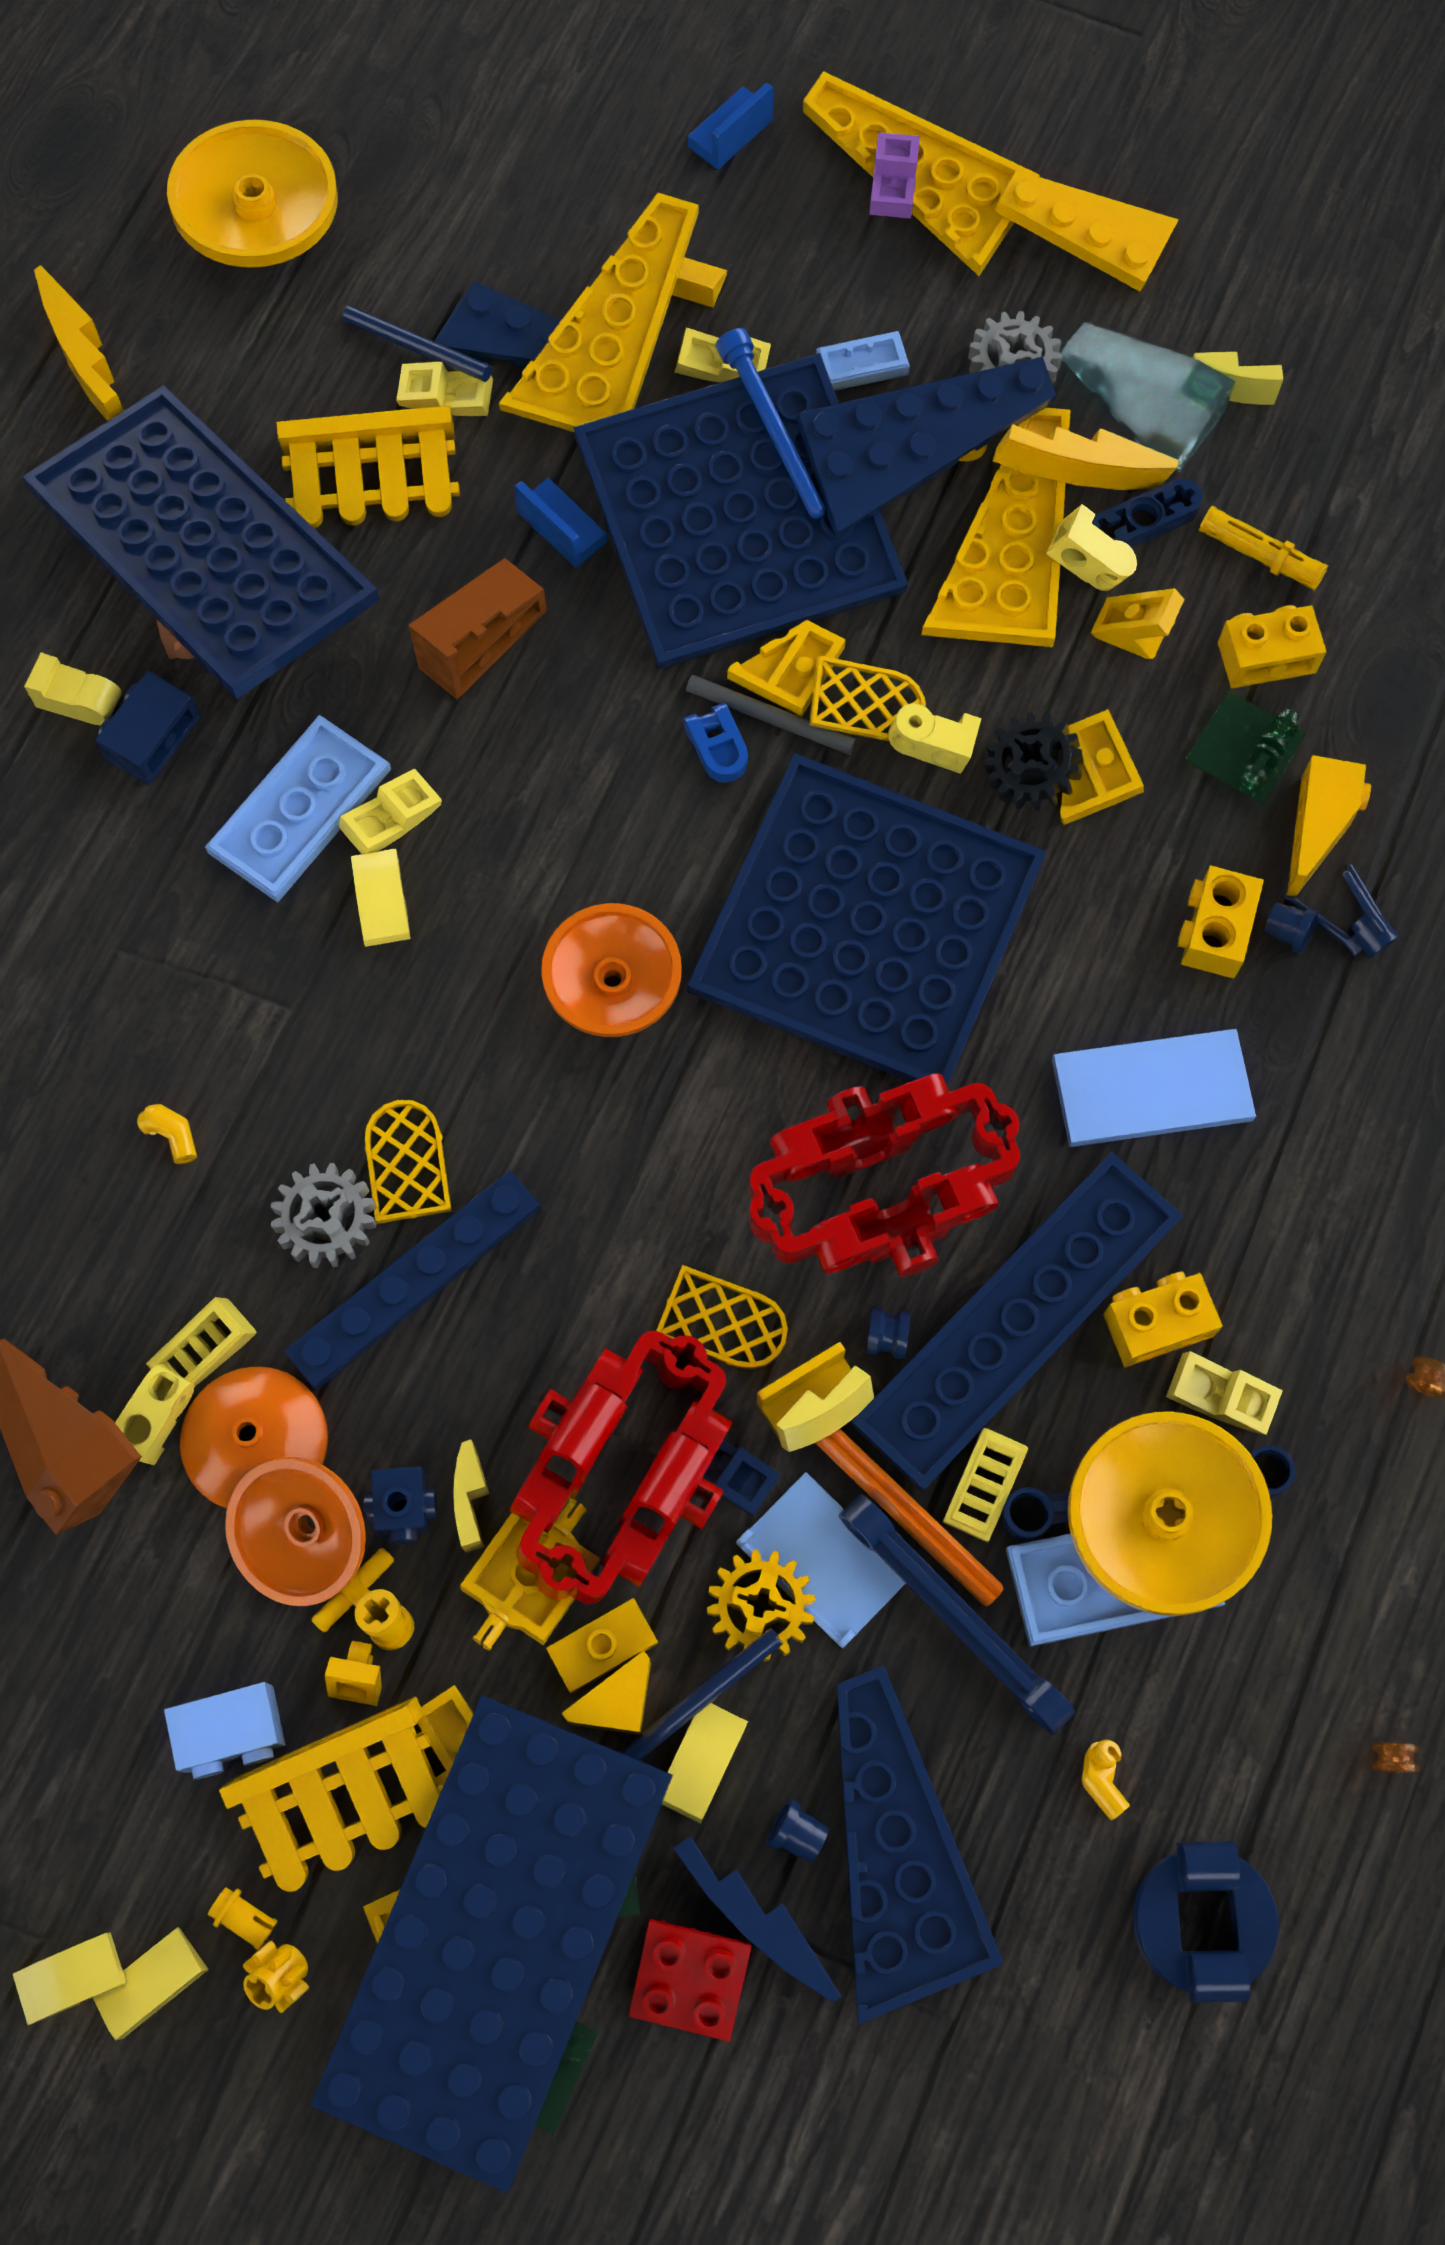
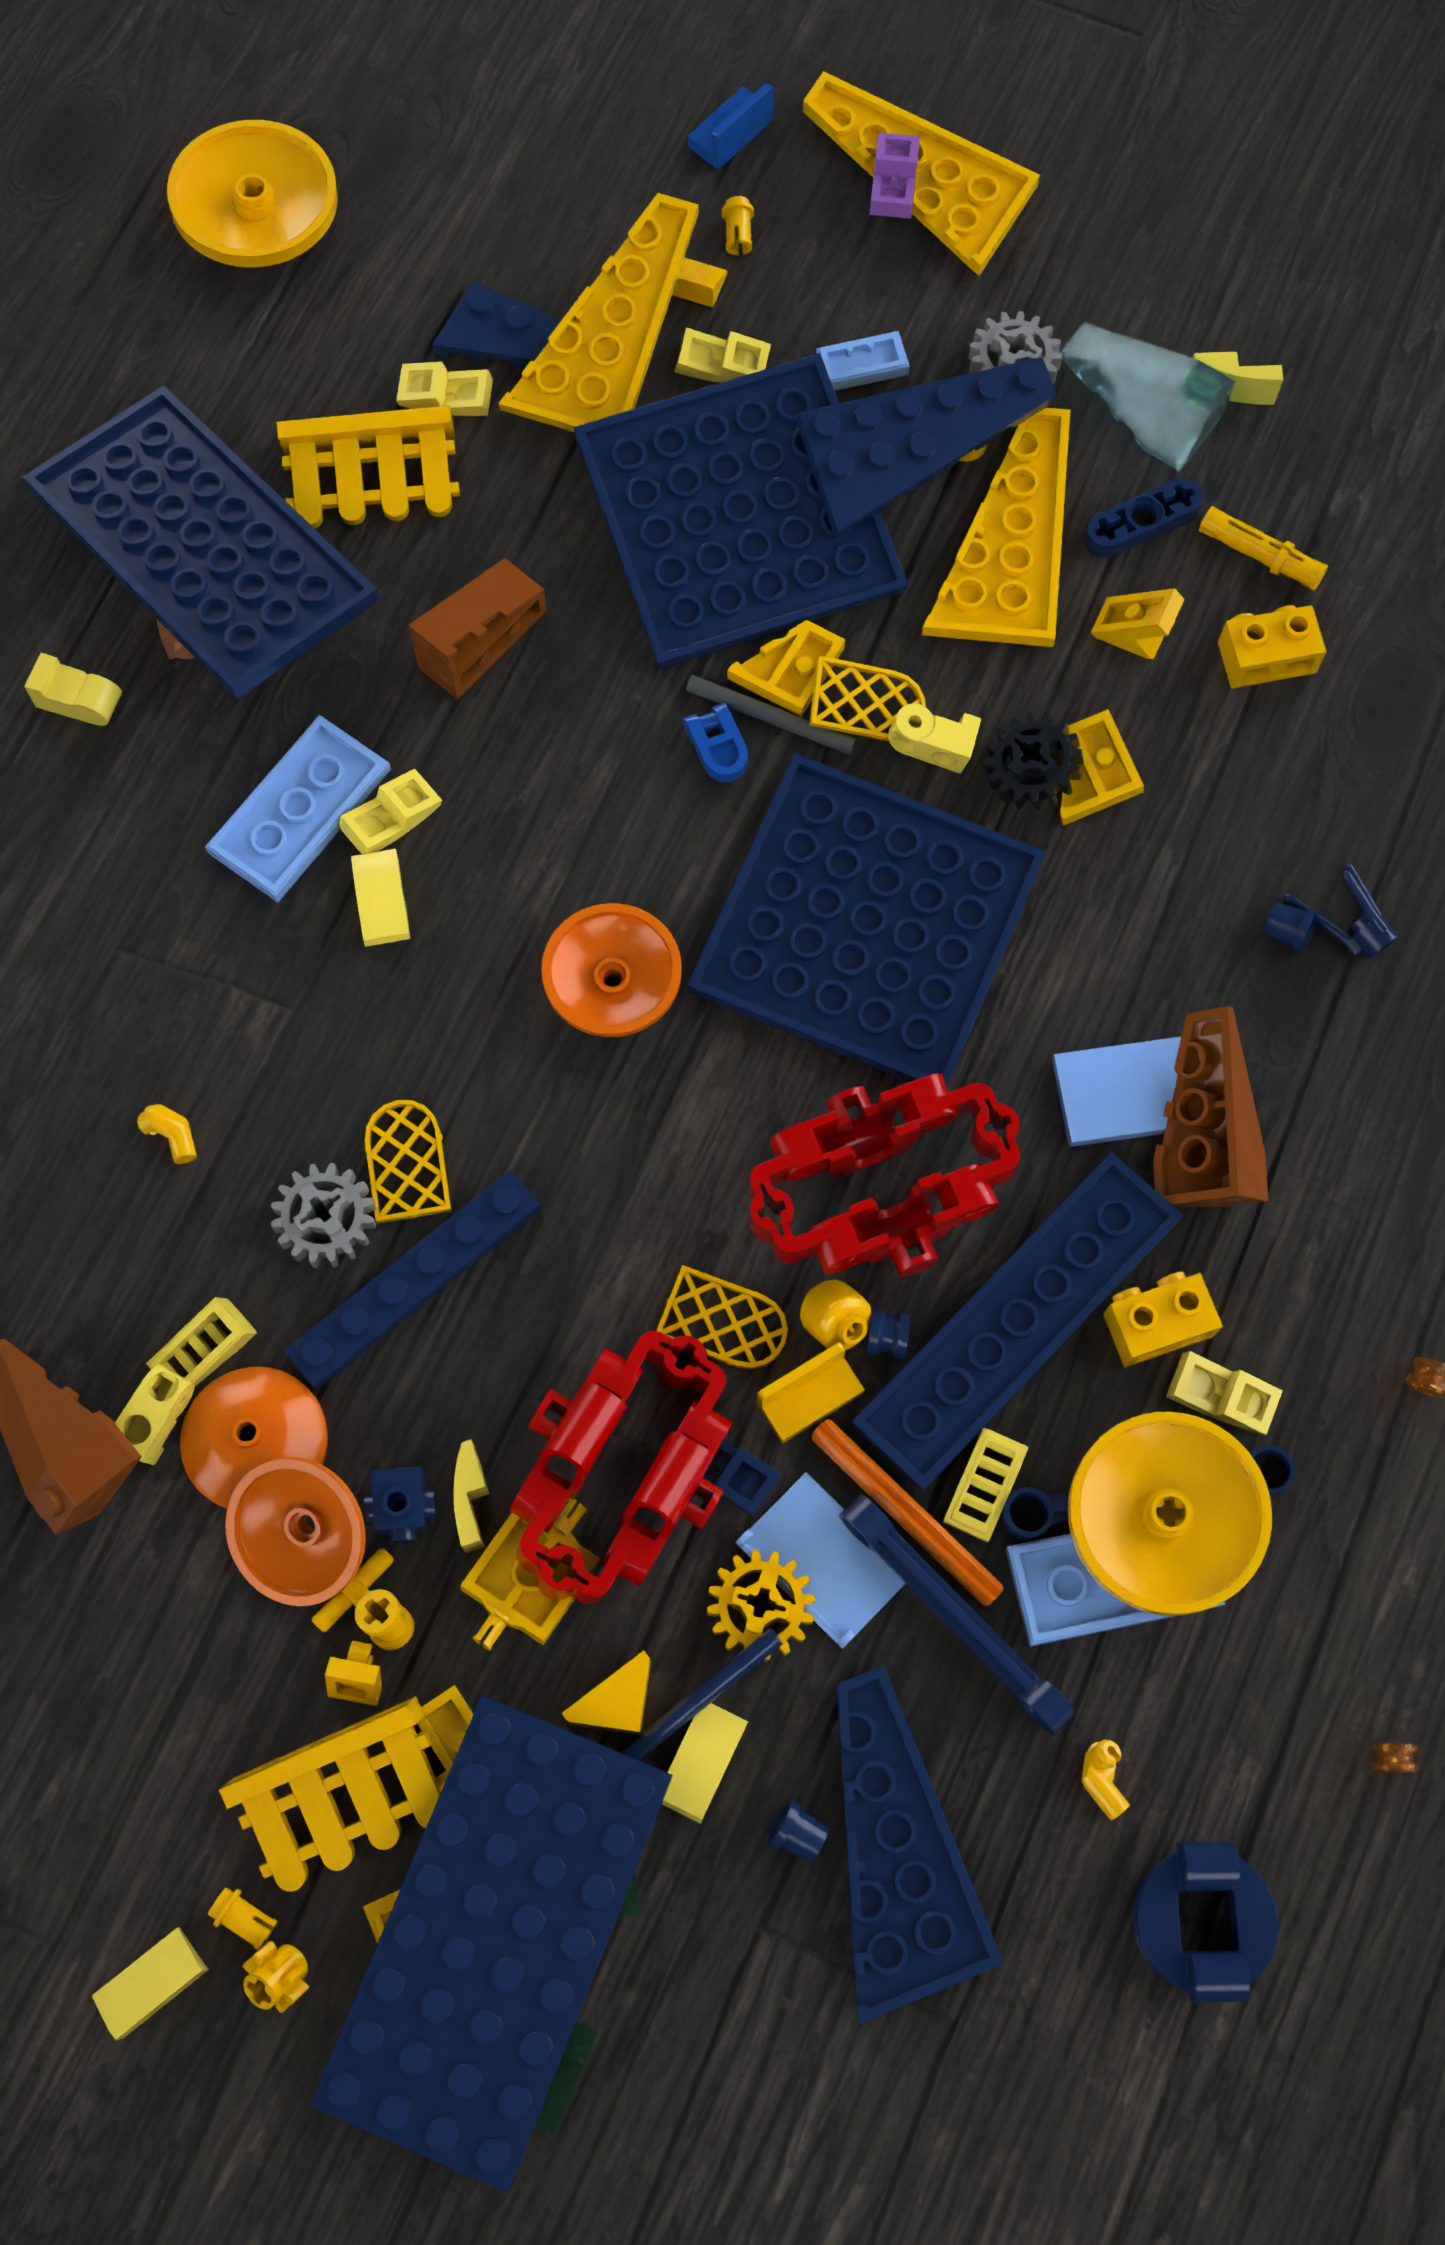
light yellow slope [13,1933,127,2025] -> none
yellow slope [34,265,124,421] -> none
dark blue brick [95,671,201,786] -> none
light blue brick [164,1682,286,1780] -> none
dark blue bar [342,305,492,382] -> none
blue panel [514,478,608,568] -> none
yellow plate [546,1598,658,1694] -> none
red hinge [628,1919,752,2042] -> none
dark blue slope [673,1836,841,2002] -> none
blue piece [715,328,825,519] -> none
light yellow slope [776,1365,874,1452] -> none
yellow slope [993,424,1179,490] -> none
yellow wing [994,170,1179,292] -> none
light yellow leg [1046,504,1137,591] -> none
yellow brick [1177,865,1264,979] -> none
clear green hinge [1185,691,1307,804] -> none
yellow slope [1287,755,1371,897] -> none
none -> yellow pin [721,196,754,256]
none -> yellow head [800,1279,872,1350]
none -> dark orange wedge [1153,1006,1268,1207]

